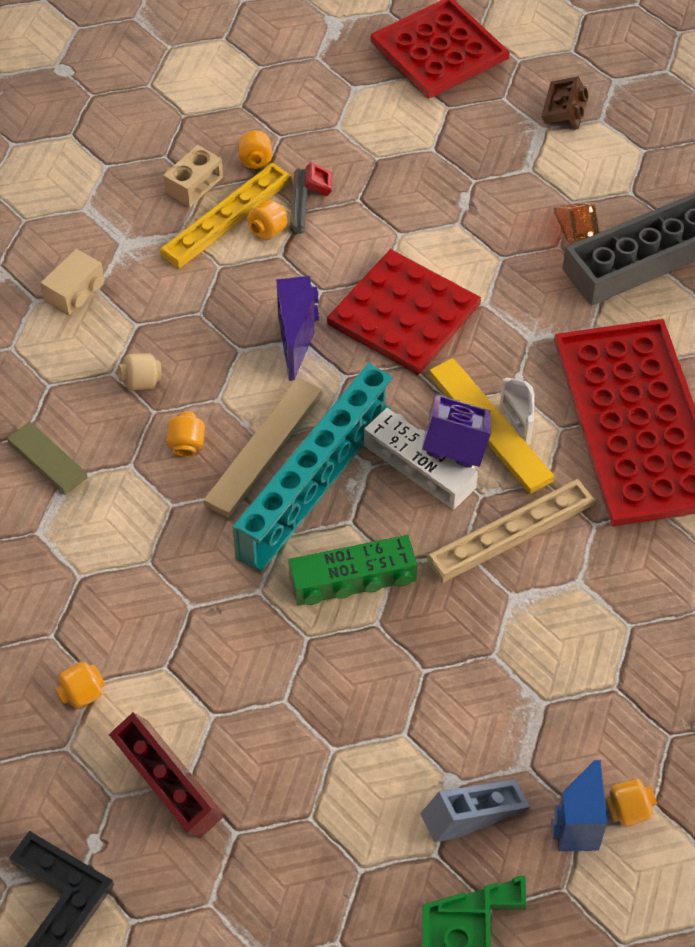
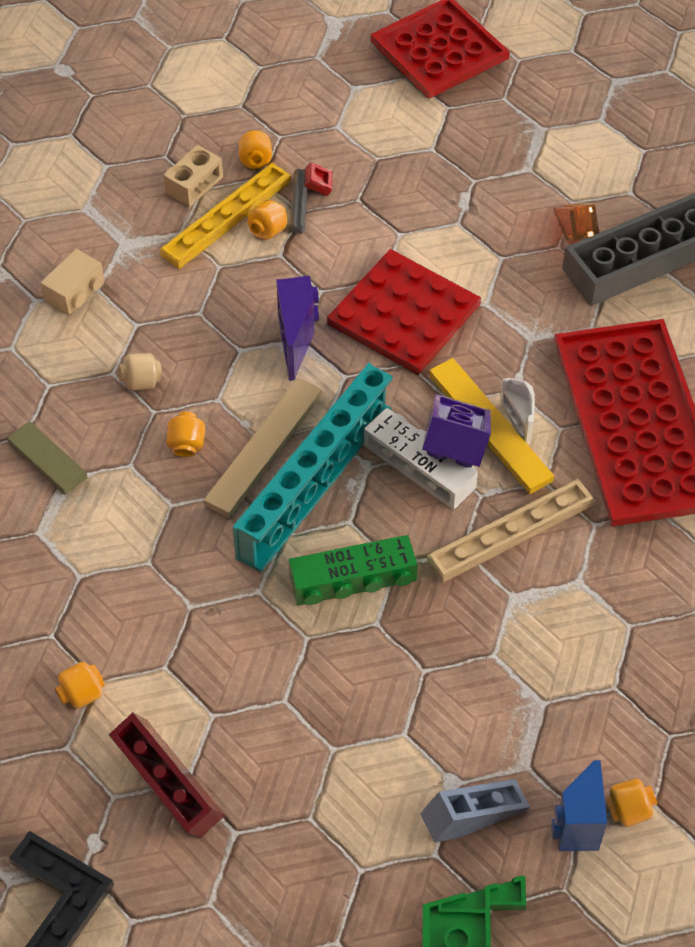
reddish brown bracket [541,76,589,130] -> none

